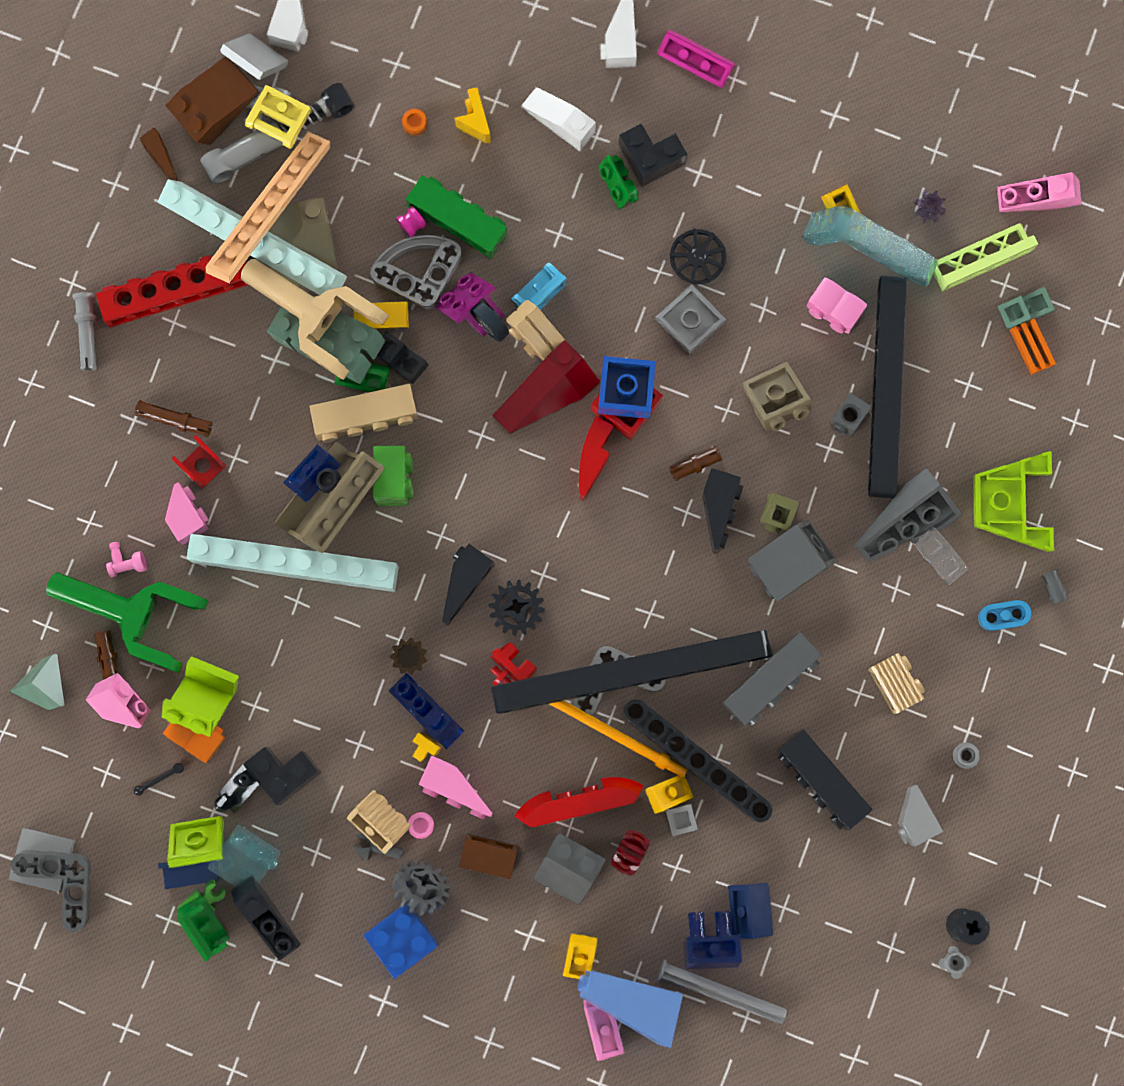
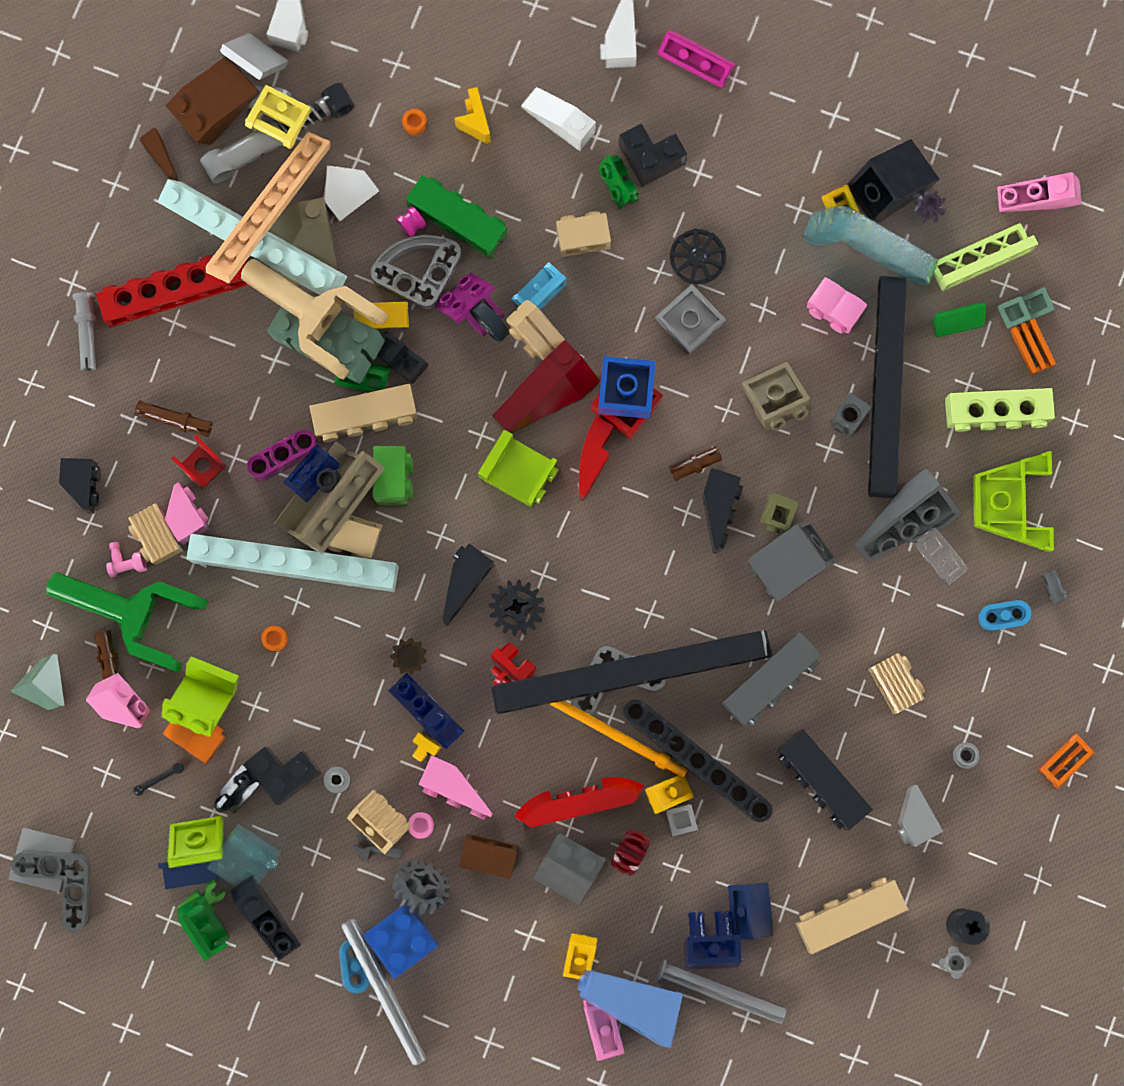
none -> black slope [59,458,101,514]
none -> tan brick [128,503,184,566]
none -> magenta beam [247,430,319,481]
none -> orange tile [261,625,288,652]
none -> white slope [323,166,379,221]
none -> light grey plate [324,767,350,793]
none -> tan brick [327,515,383,558]
none -> dark azure plate [339,940,370,993]
none -> light grey axle [342,919,426,1065]
none -> lime panel [478,430,559,508]
none -> tan brick [556,211,611,257]
none -> tan brick [795,877,908,954]
none -> black slope [848,139,939,226]
none -> green slope [931,302,986,338]
none -> yellowish green brick [945,388,1055,432]
none -> orange tile [1038,733,1095,788]

